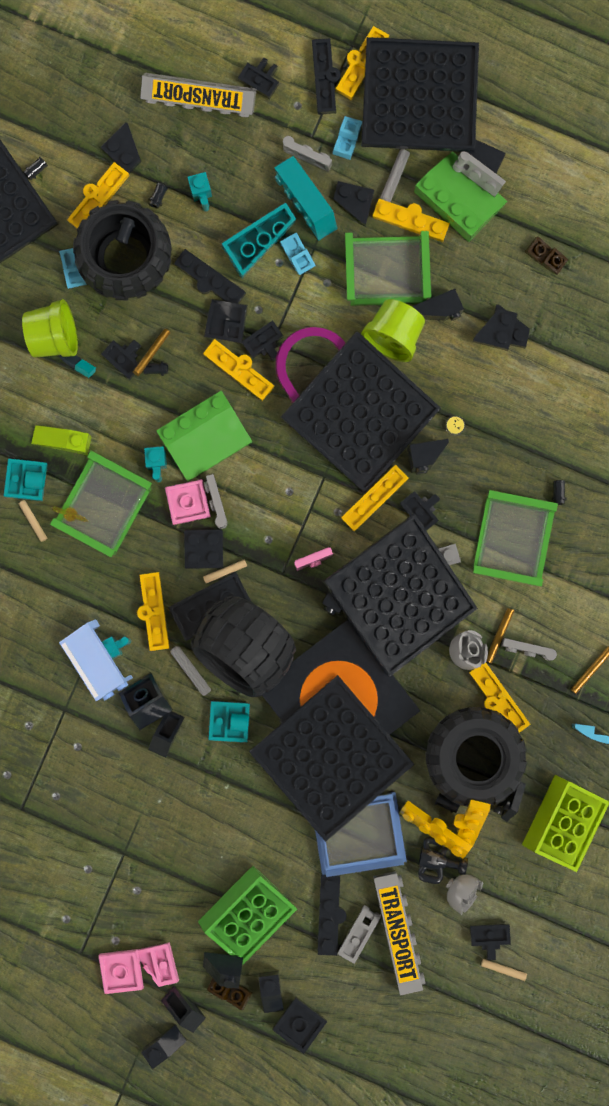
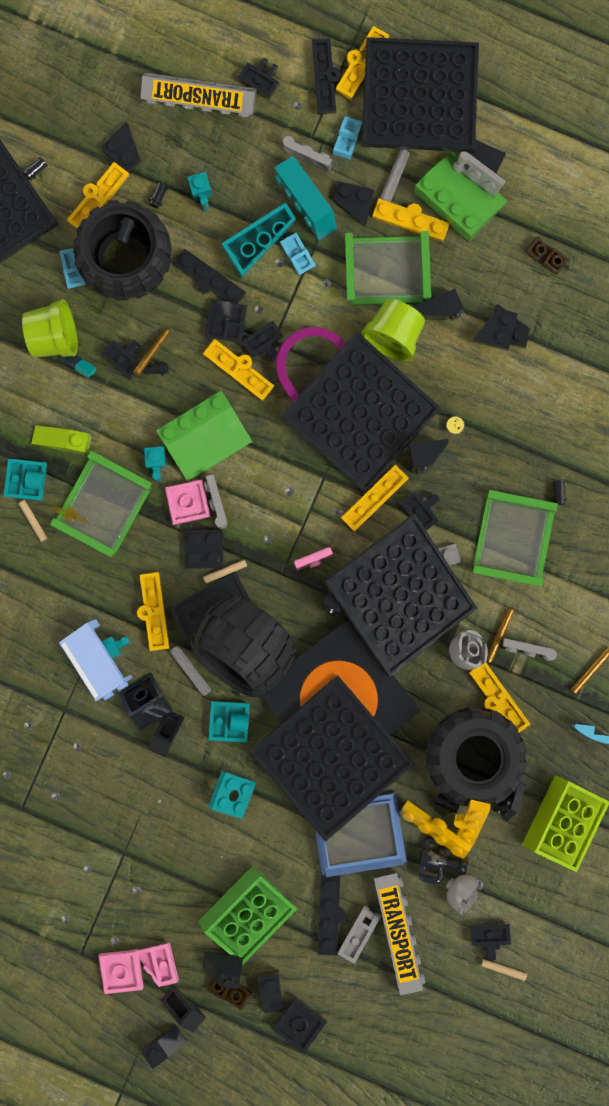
none -> teal piece [208,771,256,819]

